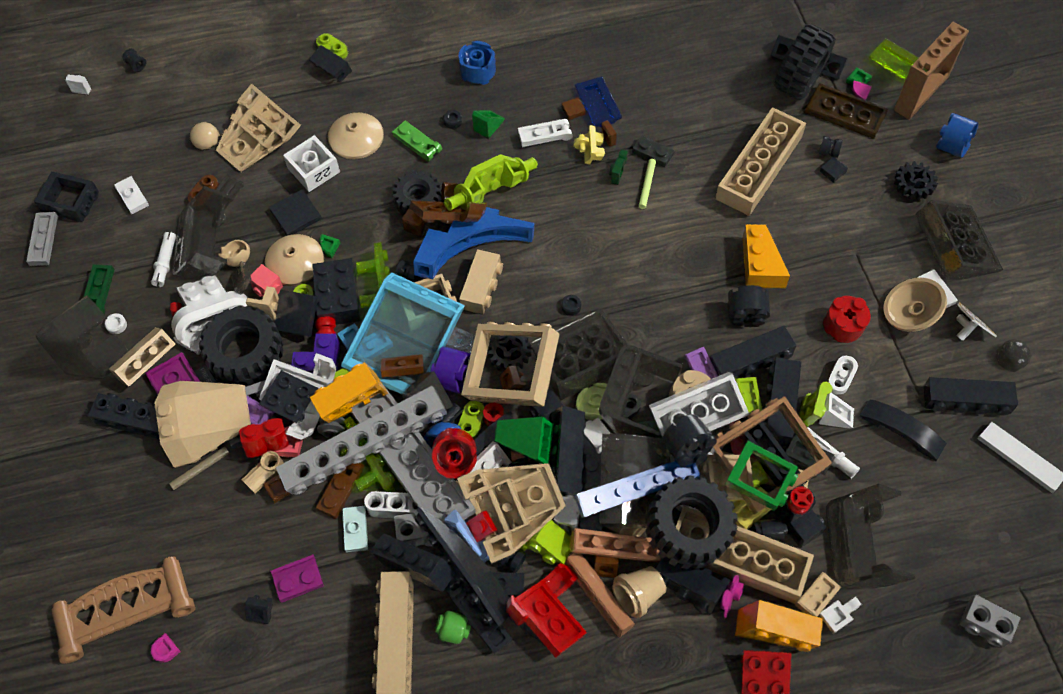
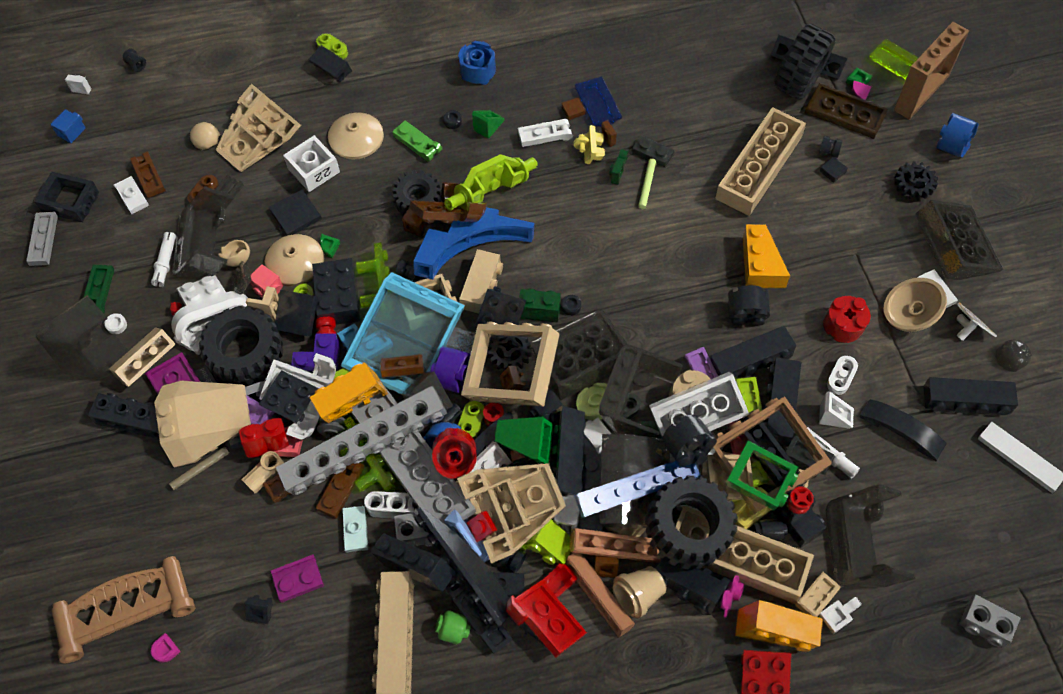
lime plate [798,382,833,427] -> none
none -> blue brick [50,109,86,143]
none -> reddish brown plate [130,151,166,198]
none -> black hinge [475,286,526,326]
none -> dark green brick [519,289,561,322]

